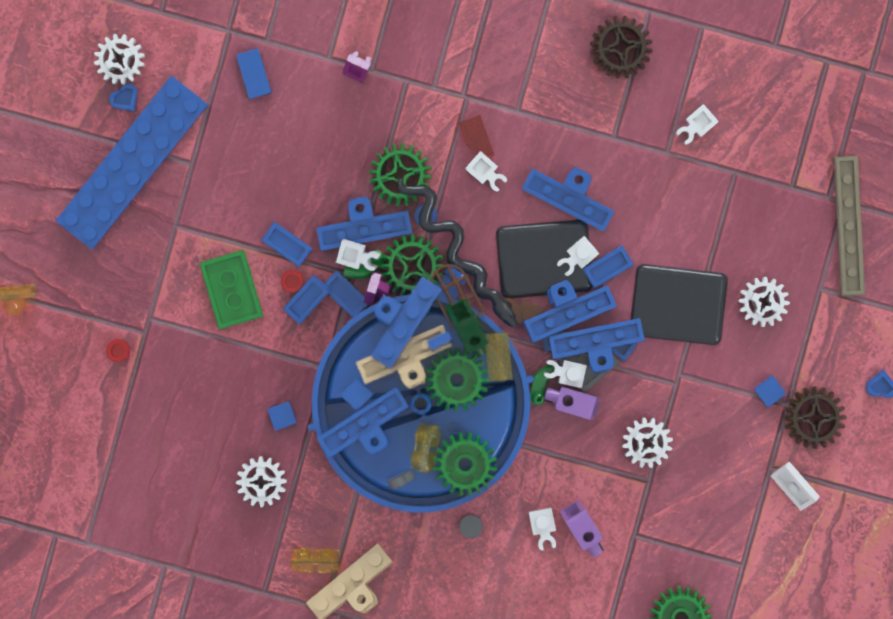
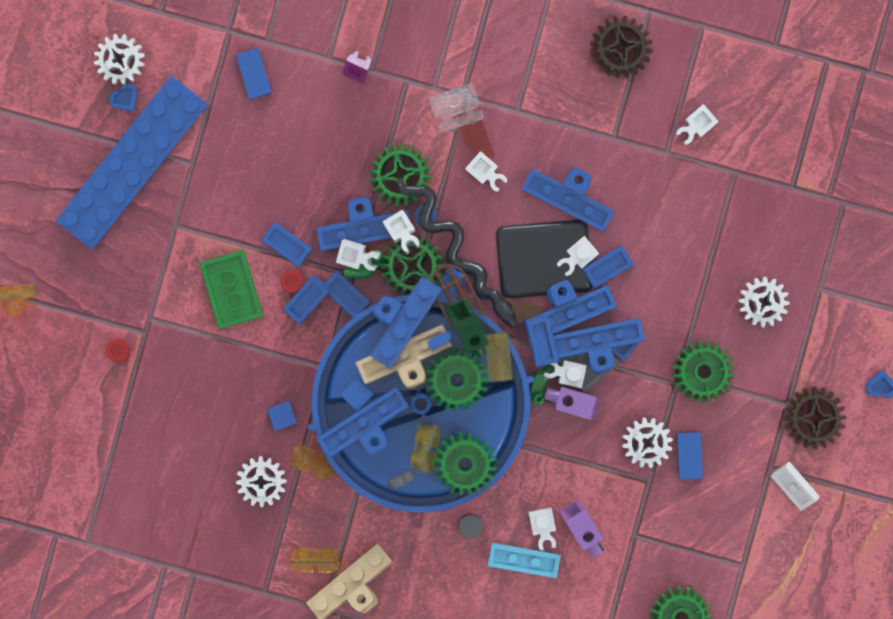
magenta tile [363,272,390,305] -> none
black piece [630,264,728,345] -> none
blue tile [753,375,786,408] -> none
dark tan tile [833,156,865,296] -> none
none -> clear yellow hinge [290,445,336,480]
none -> white plate [383,210,420,254]
none -> clear plate [428,83,485,133]
none -> medium azure plate [488,542,561,578]
none -> blue tile [524,316,559,368]
none -> green gear [672,340,735,403]
none -> blue tile [677,432,703,480]

